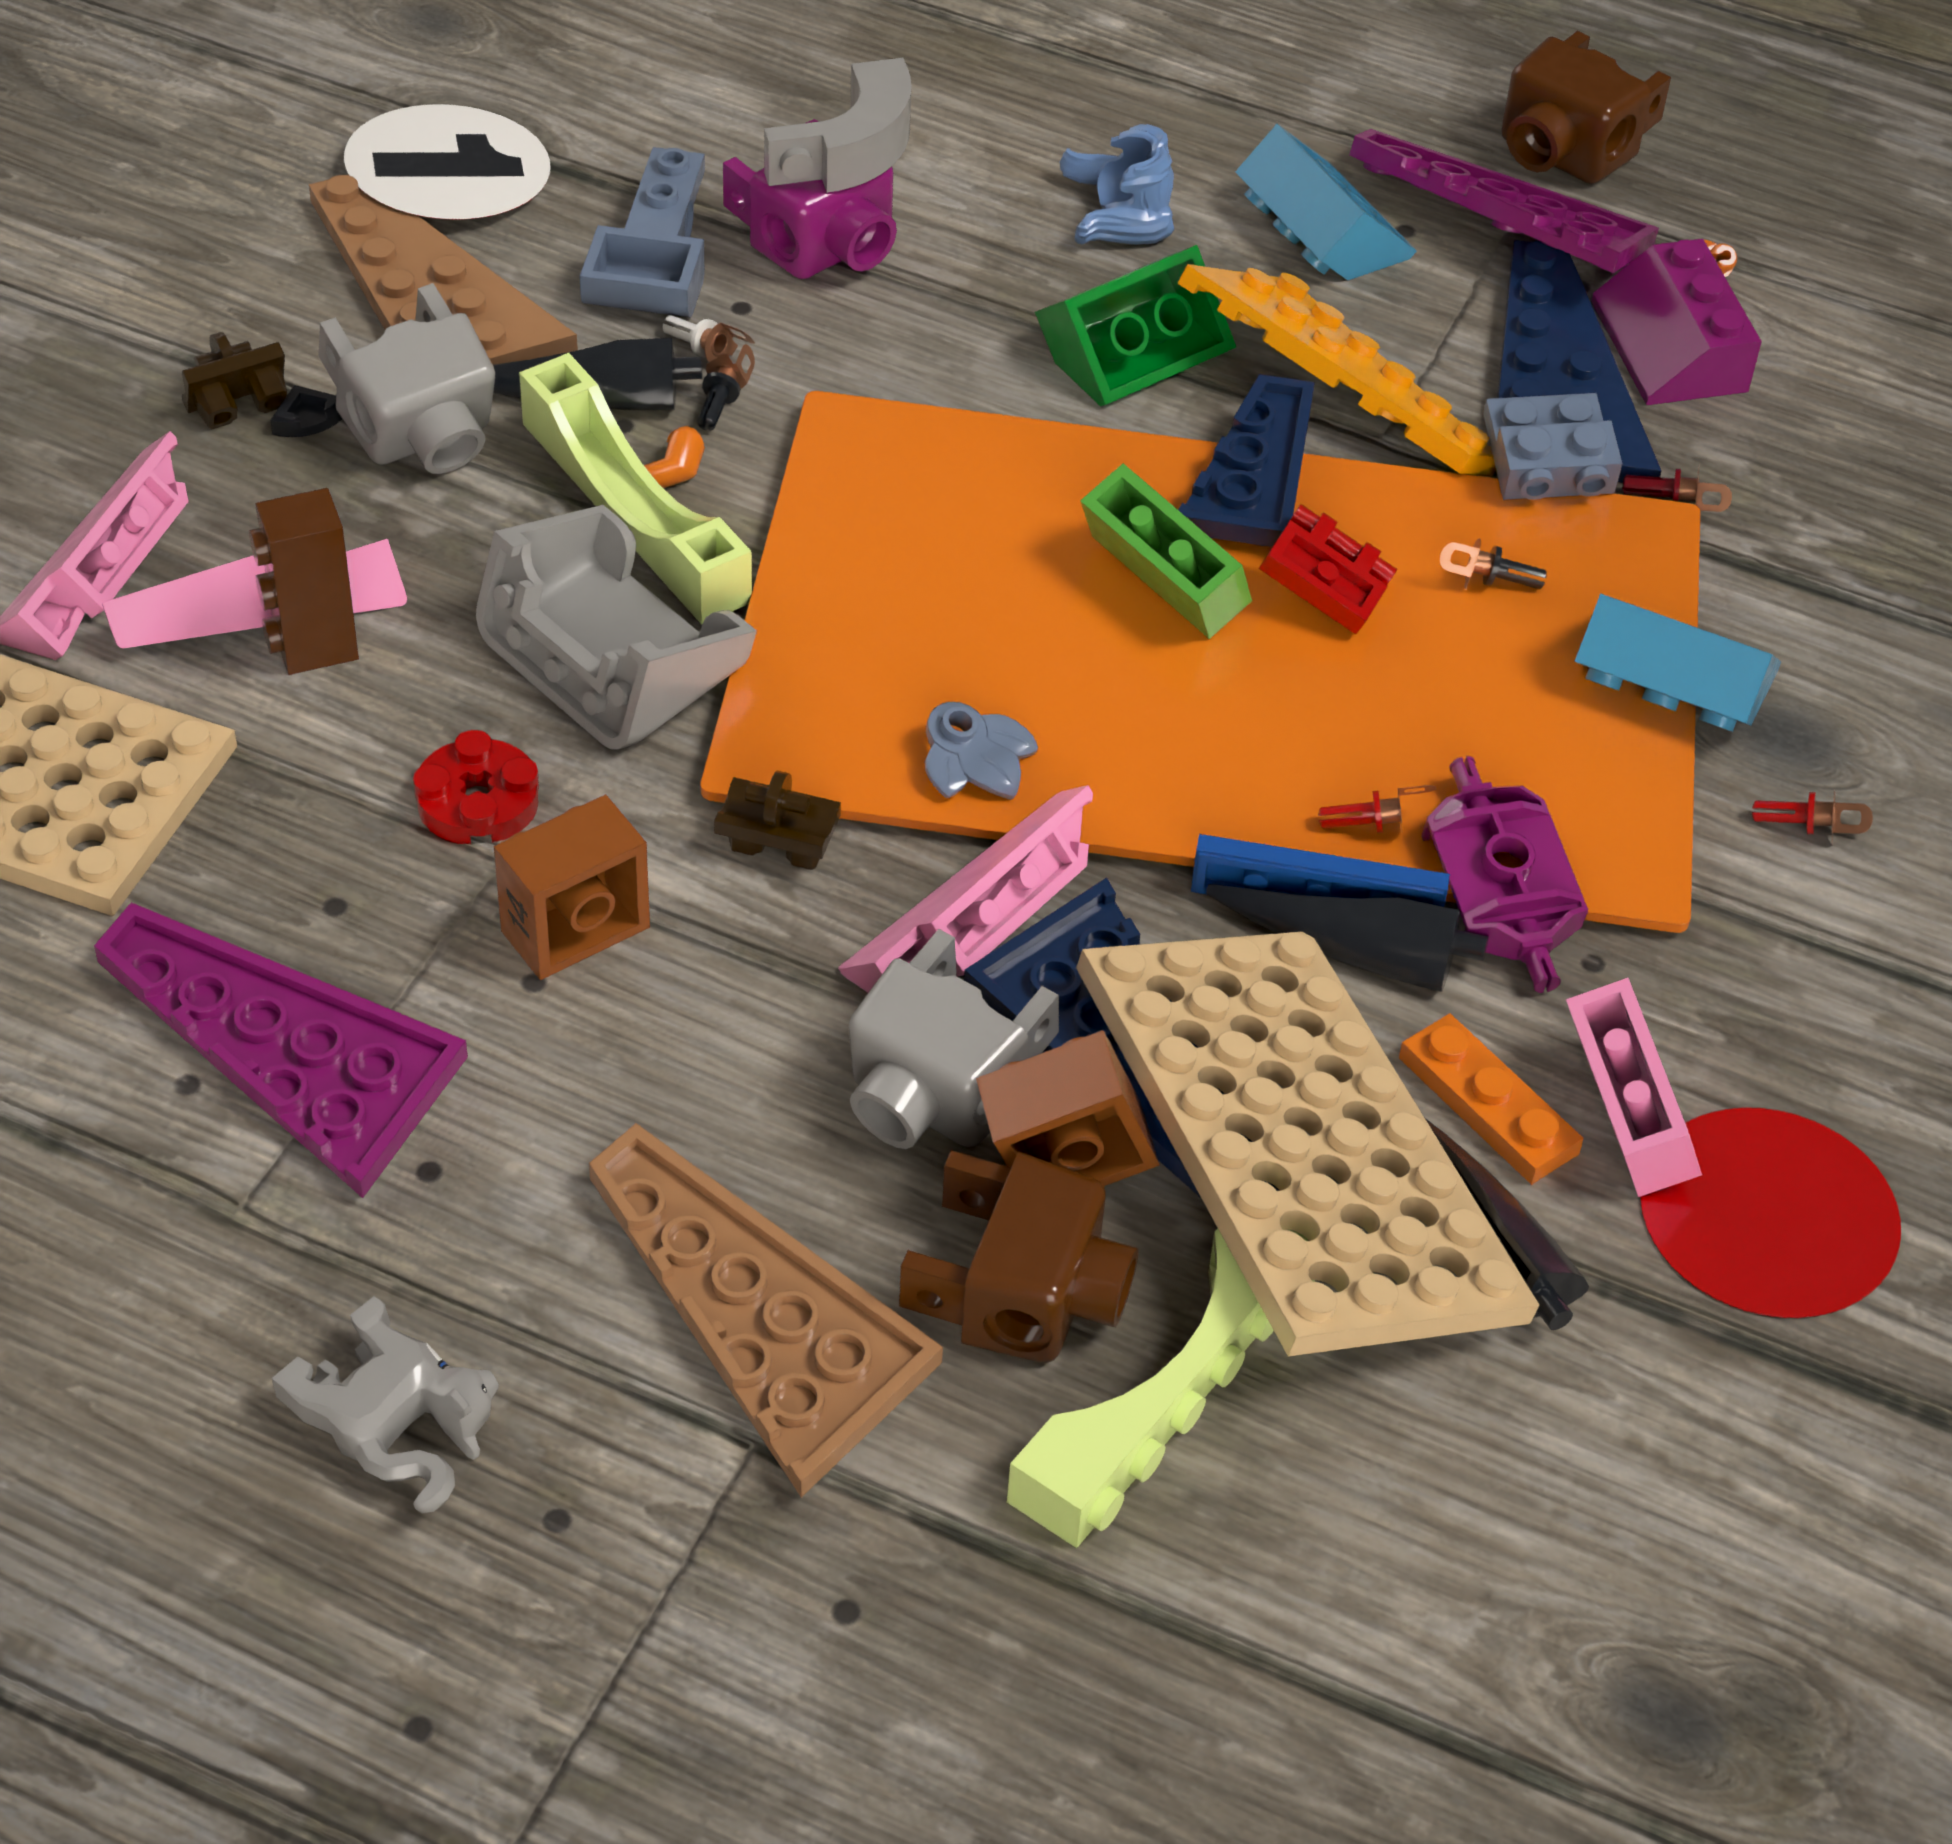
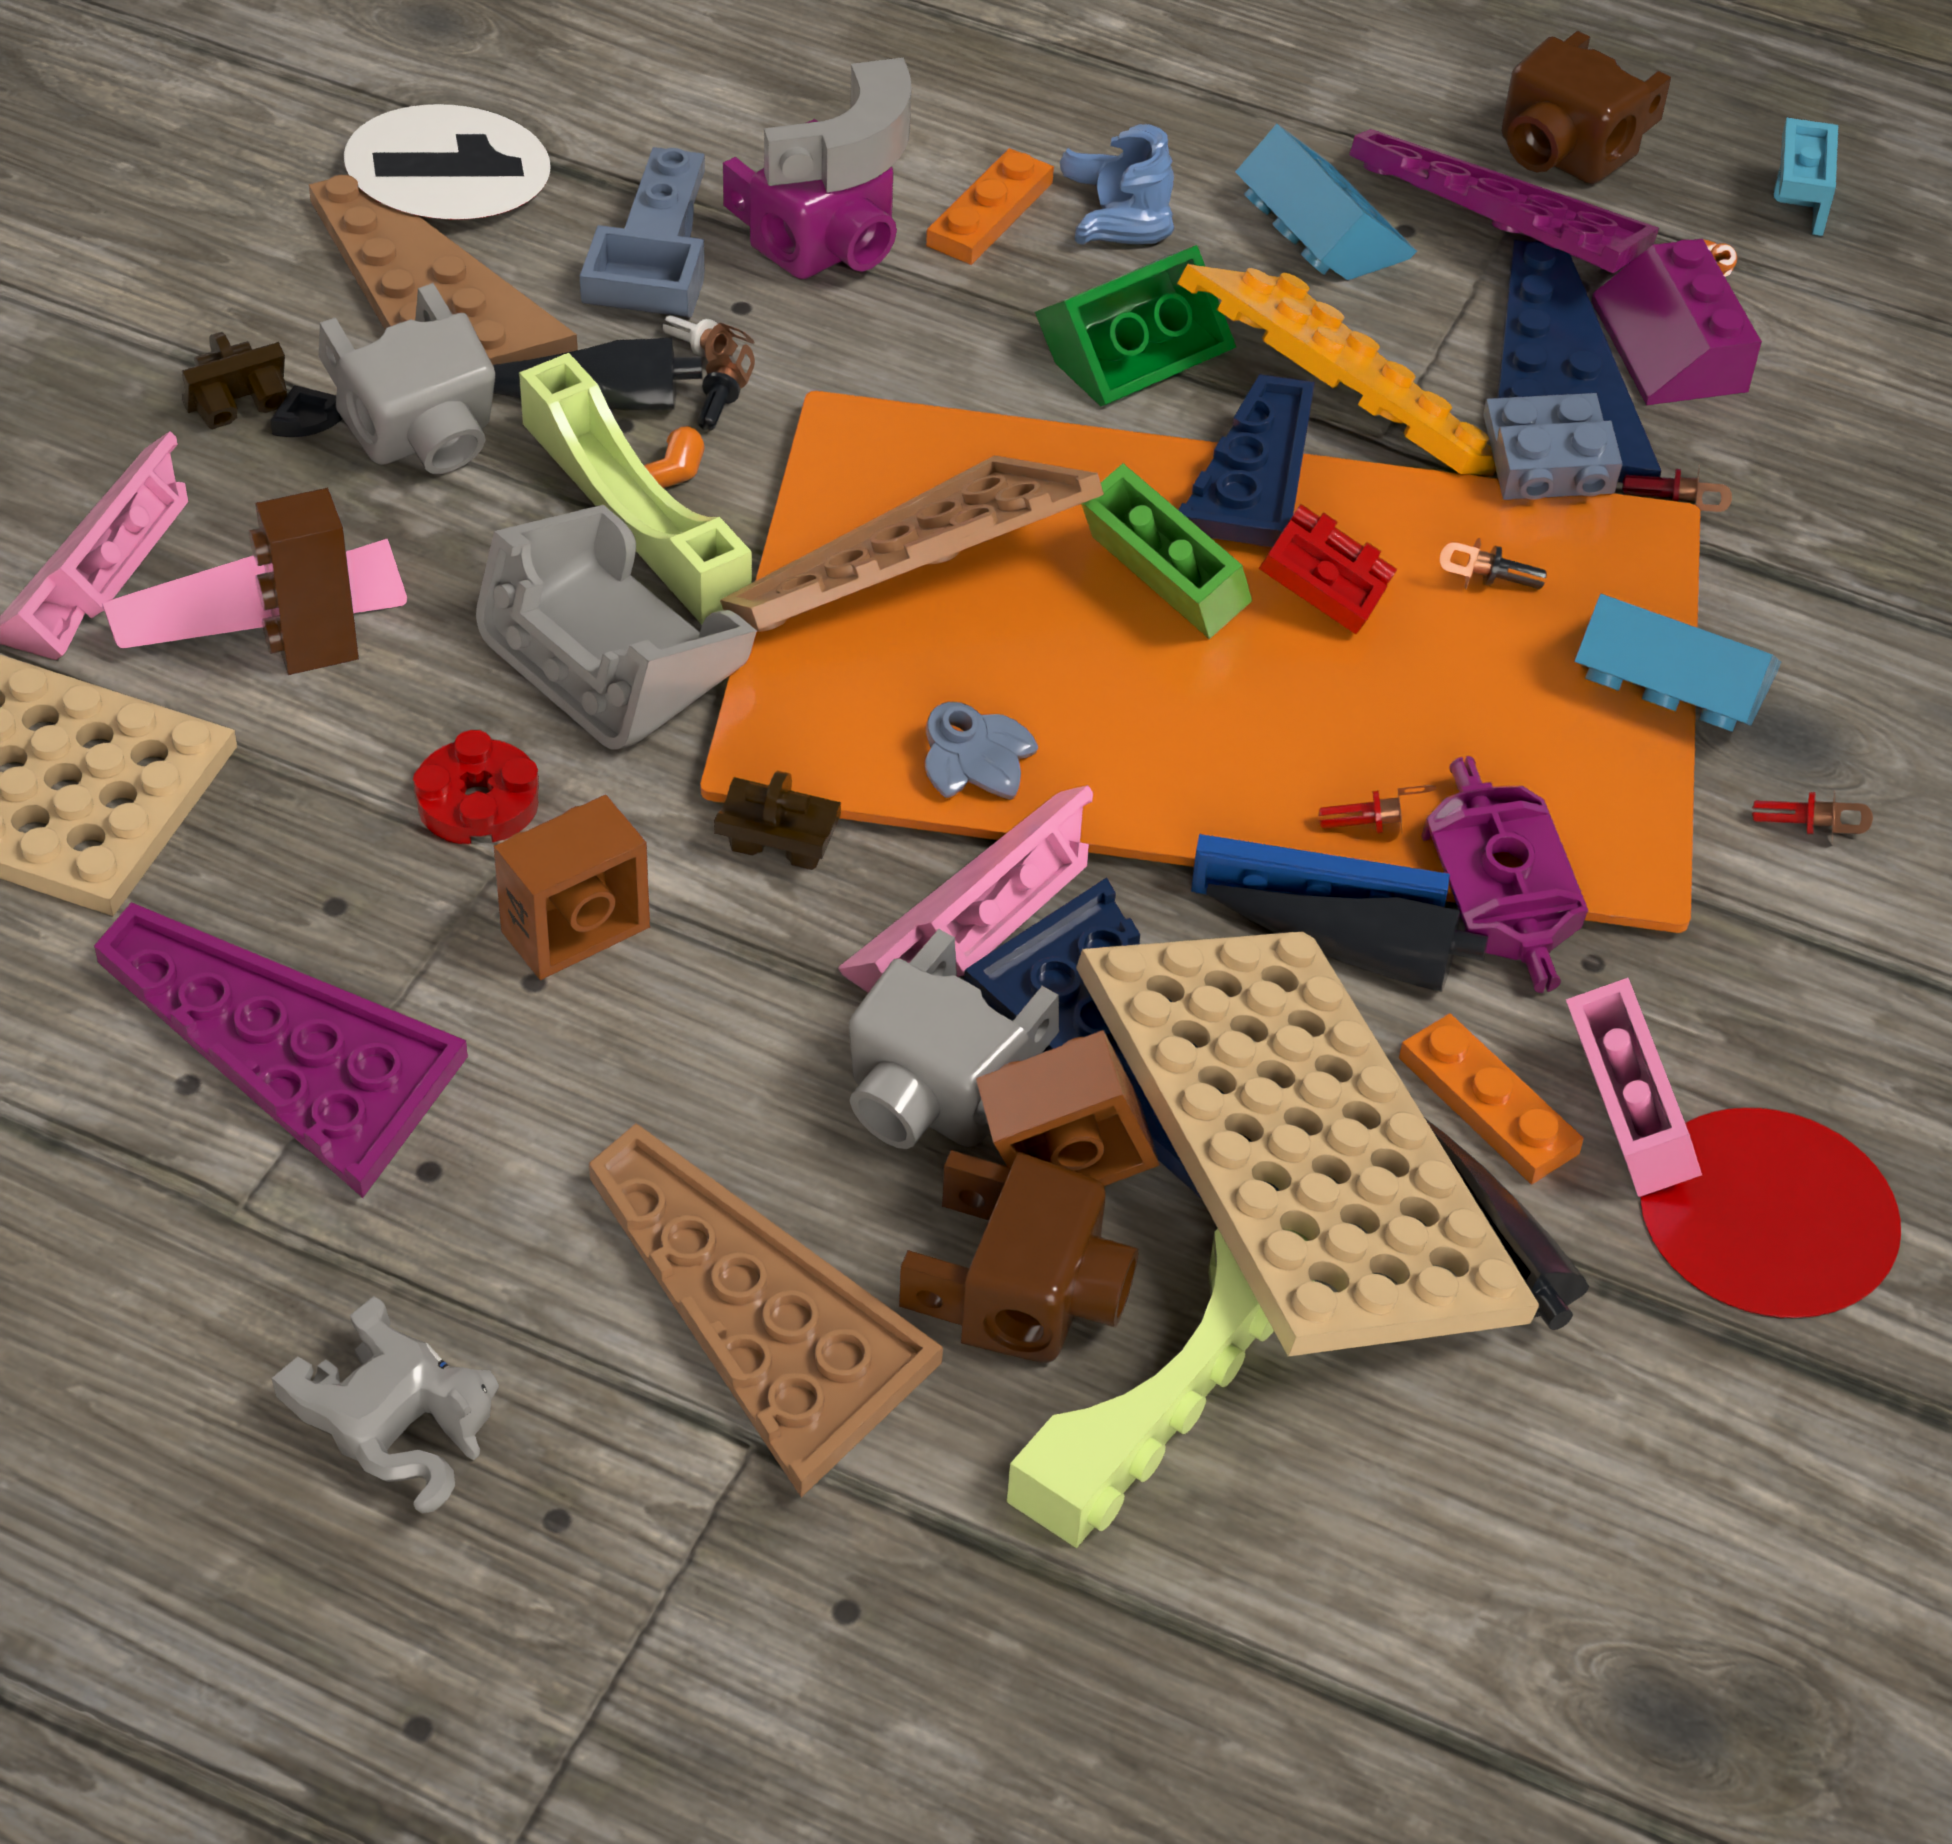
none -> medium nougat wing [720,455,1104,632]
none -> orange plate [926,148,1054,265]
none -> medium azure panel [1774,118,1838,236]

